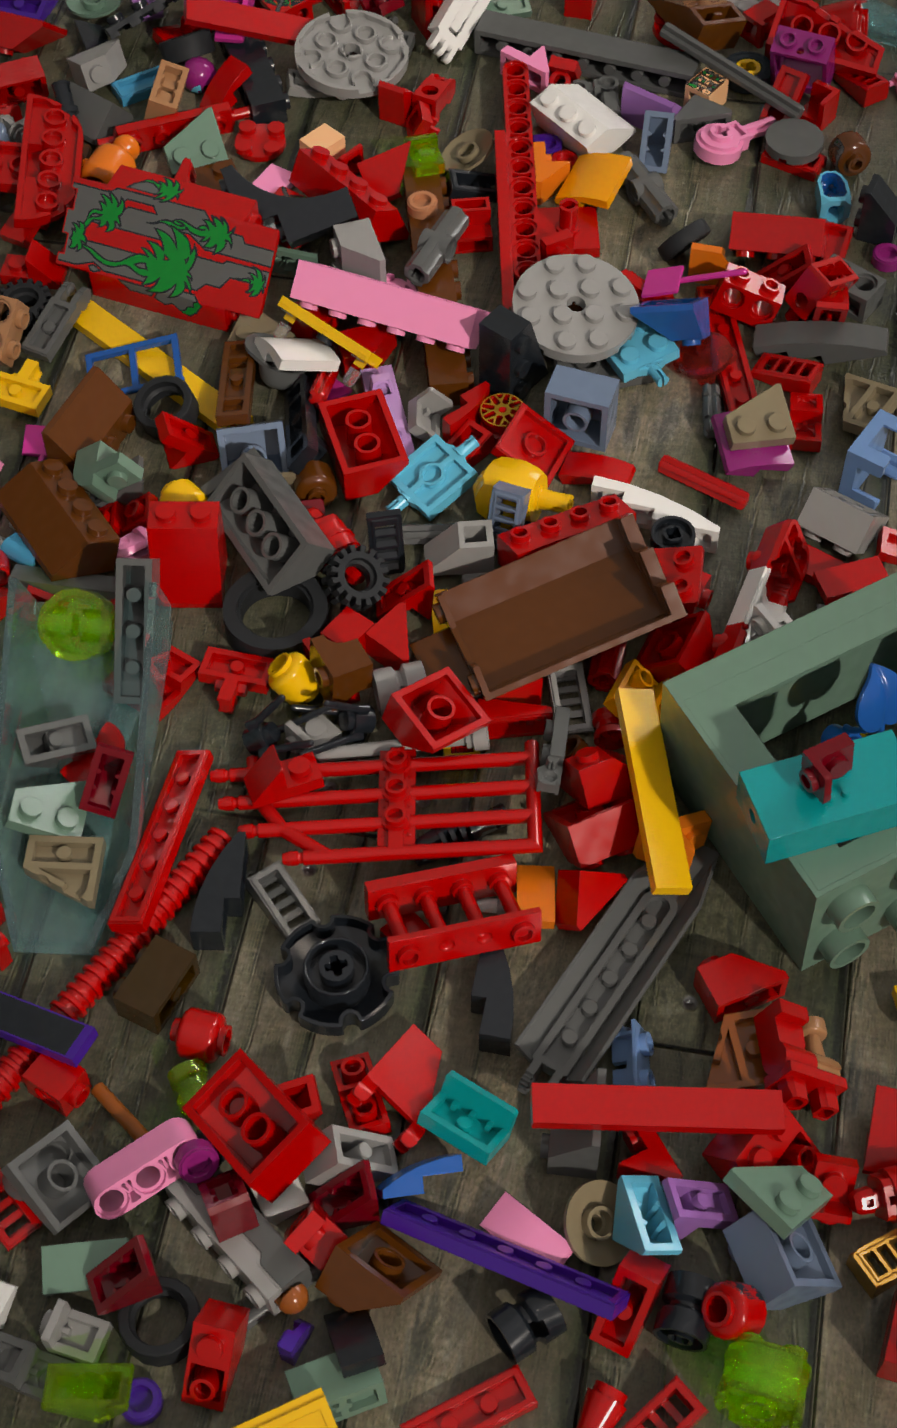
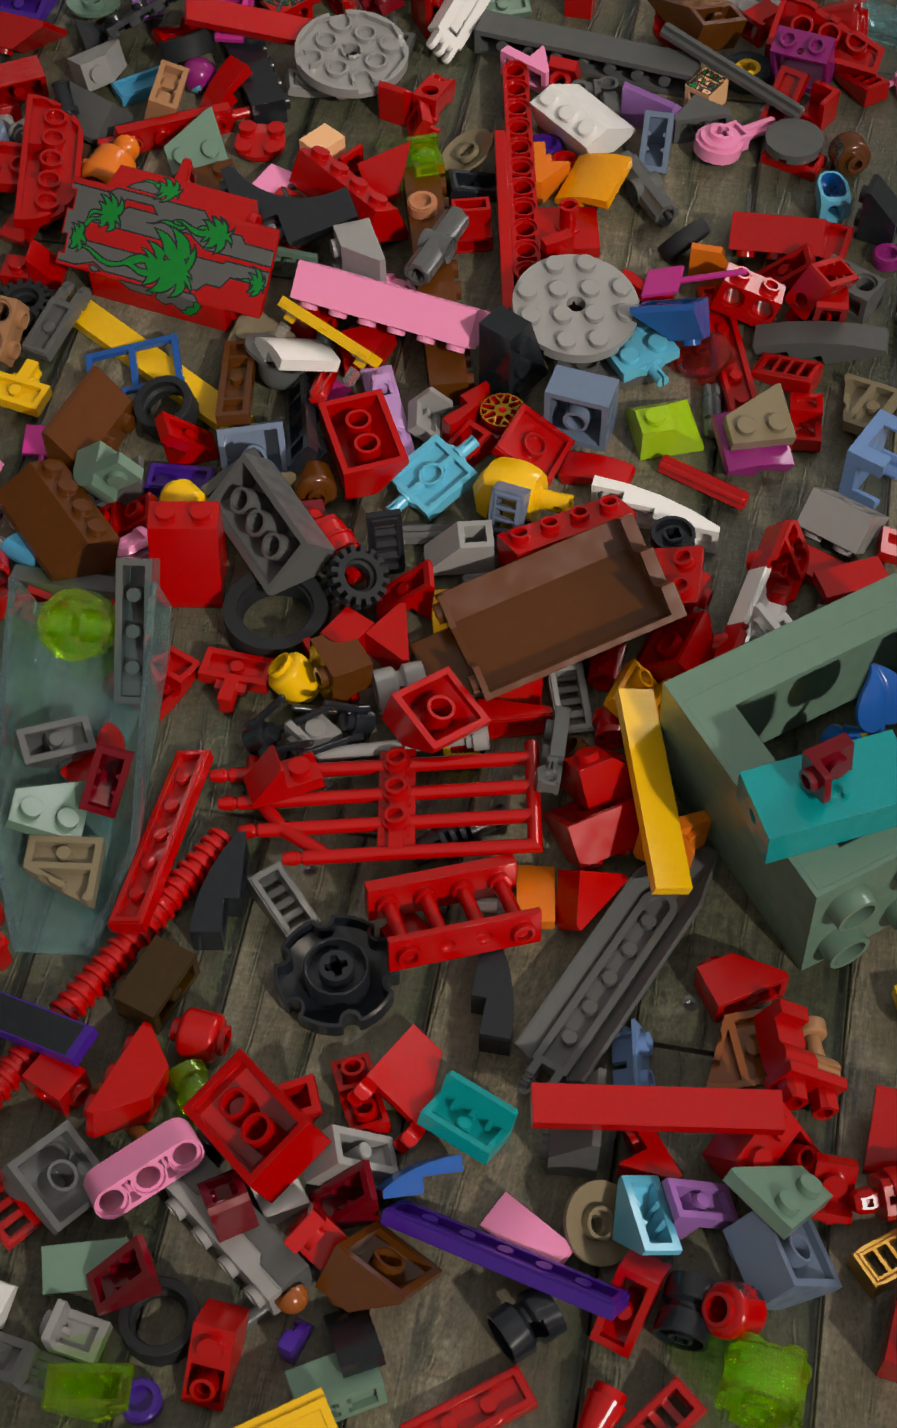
magenta tile [174,1139,219,1183] -> none
none -> red slope [83,1021,169,1138]
none -> dark purple tile [144,462,216,496]
none -> lime slope [624,399,704,461]

